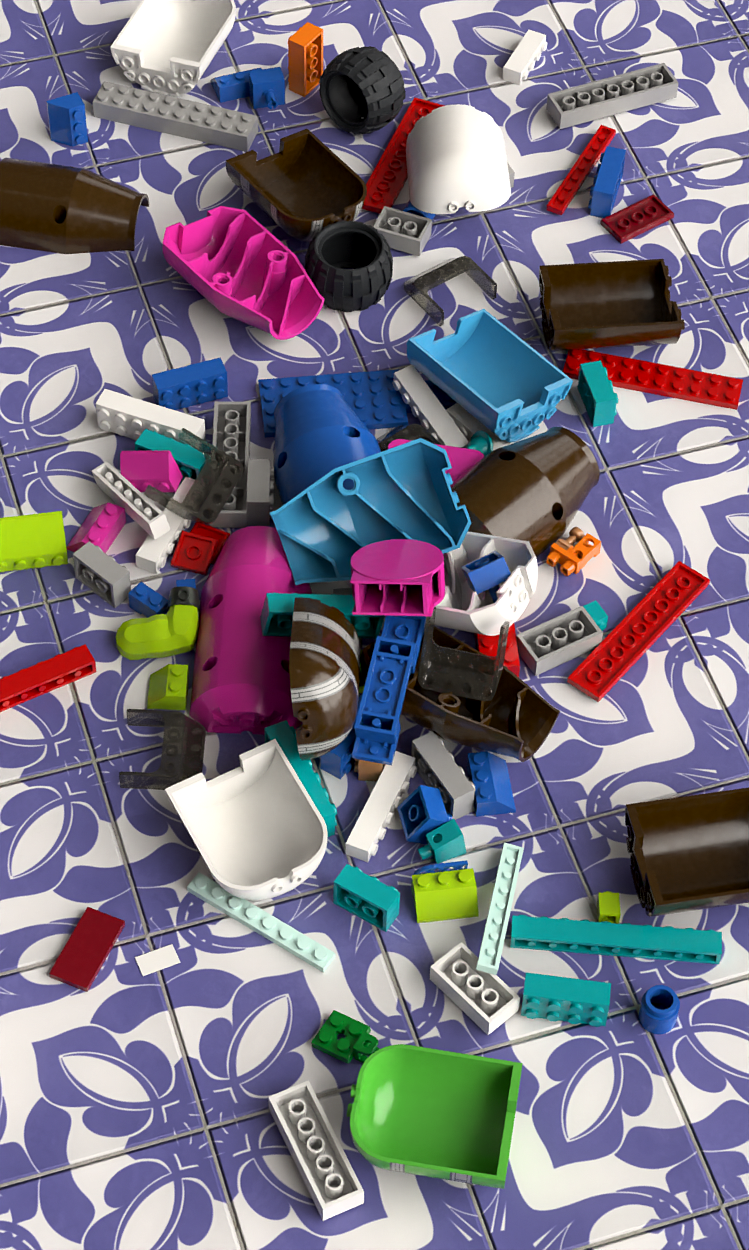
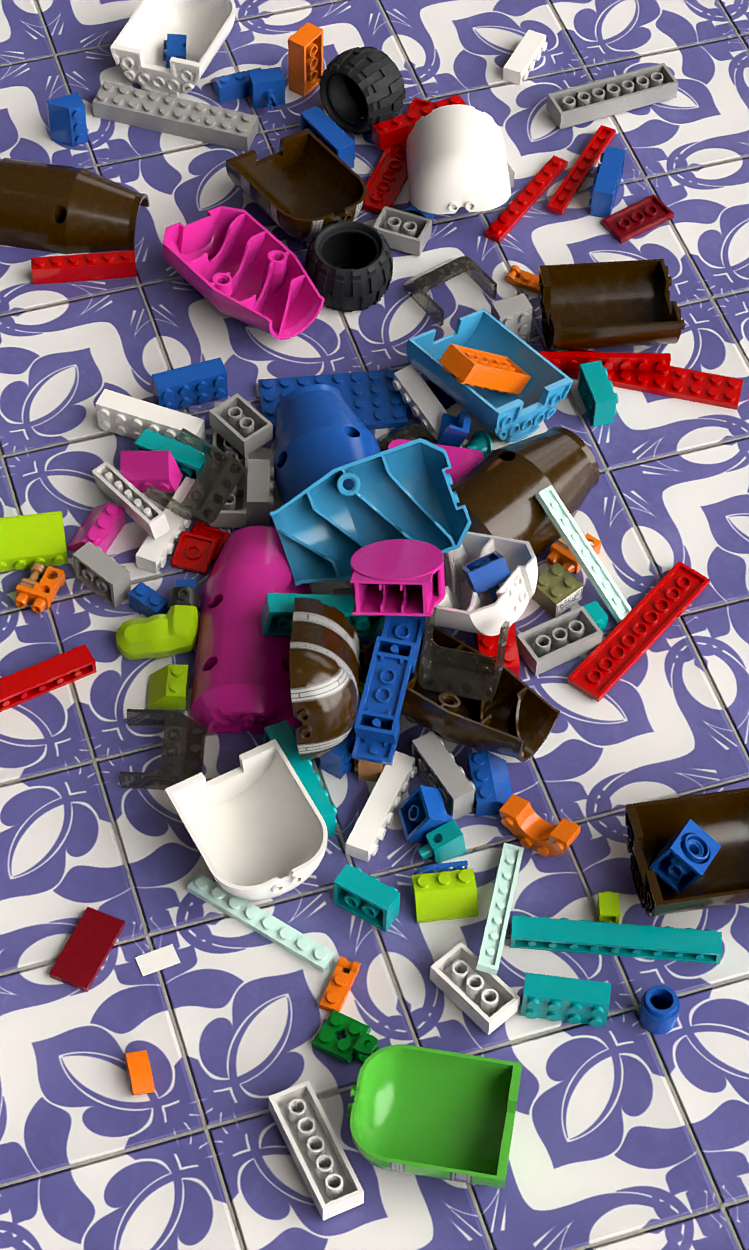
none -> orange hips [15,563,66,614]
none -> red brick [31,250,137,285]
none -> orange slope [125,1050,155,1096]
none -> blue brick [163,33,187,68]
none -> light grey brick [209,393,273,457]
none -> blue brick [300,105,355,169]
none -> orange plate [319,956,361,1013]
none -> red brick [372,94,466,150]
none -> blue panel [436,410,472,447]
none -> orange brick [439,343,531,395]
none -> red plate [485,155,568,243]
none -> light grey brick [491,293,533,345]
none -> orange brick [499,794,581,857]
none -> orange plate [504,265,540,295]
none -> olive brick [531,562,584,618]
none -> light aqua plate [535,485,632,623]
none -> red plate [537,351,671,371]
none -> blue brick [649,819,721,895]

